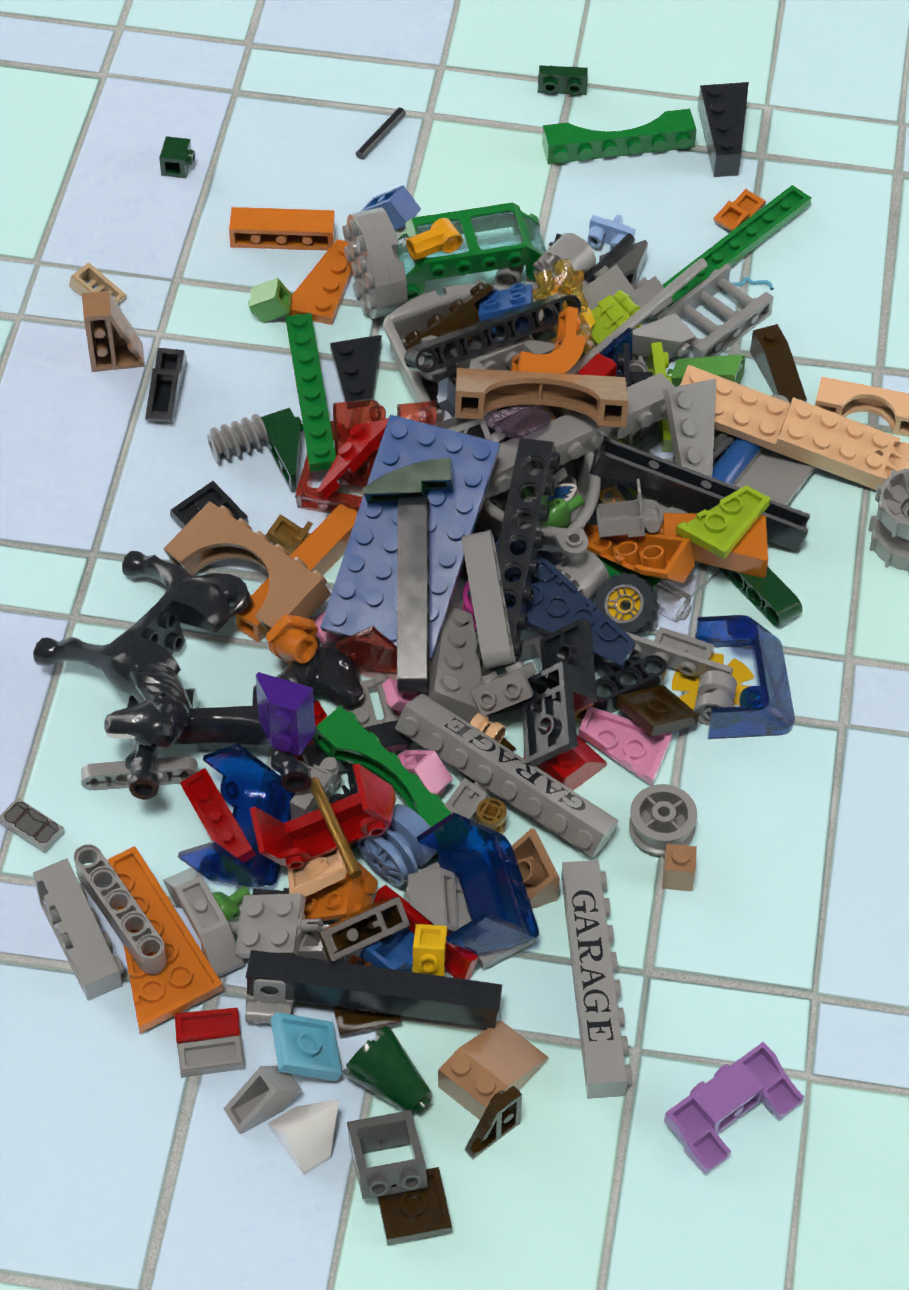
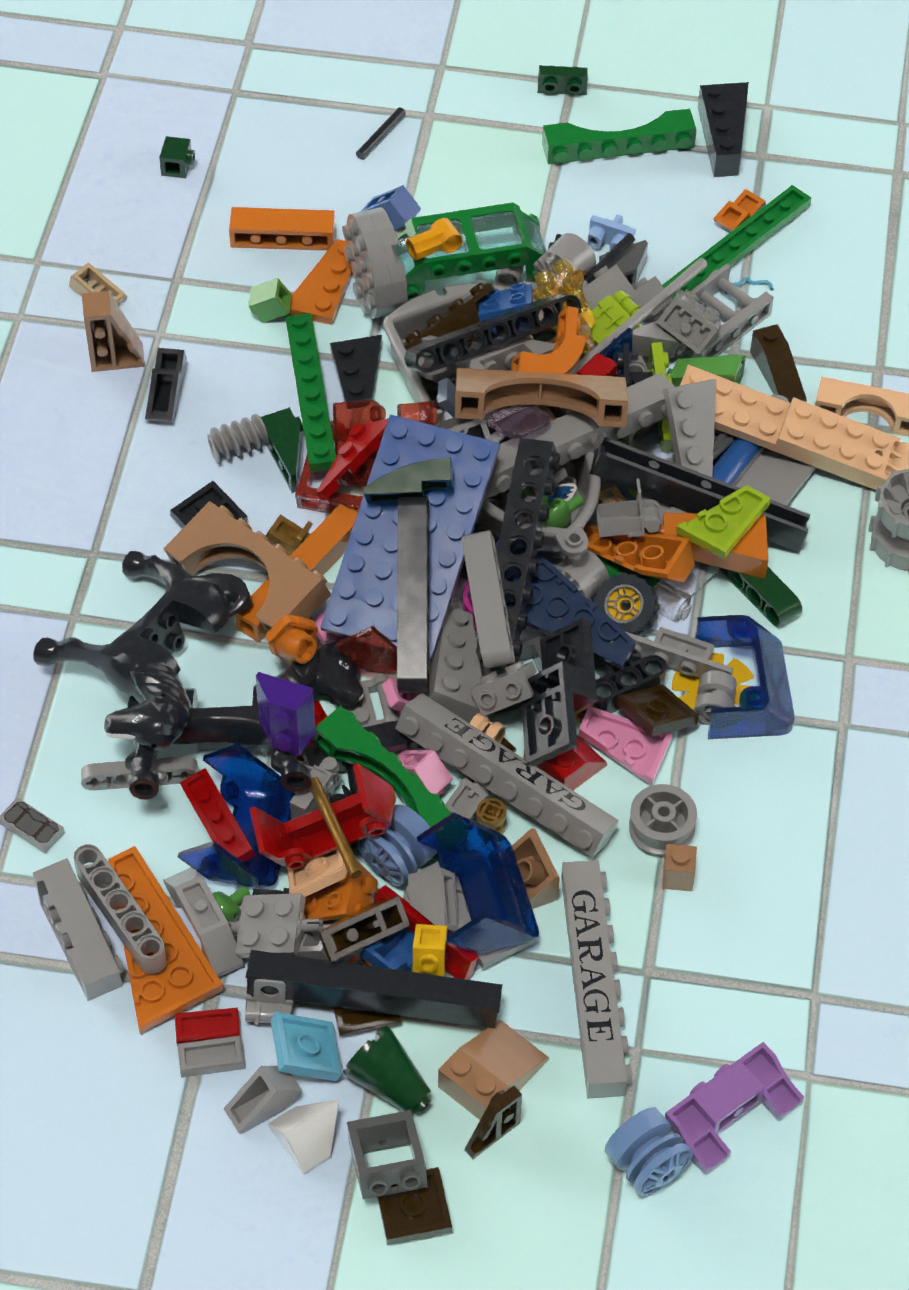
none -> medium blue wheel [604,1107,693,1196]
none -> light grey bracket [656,289,721,355]

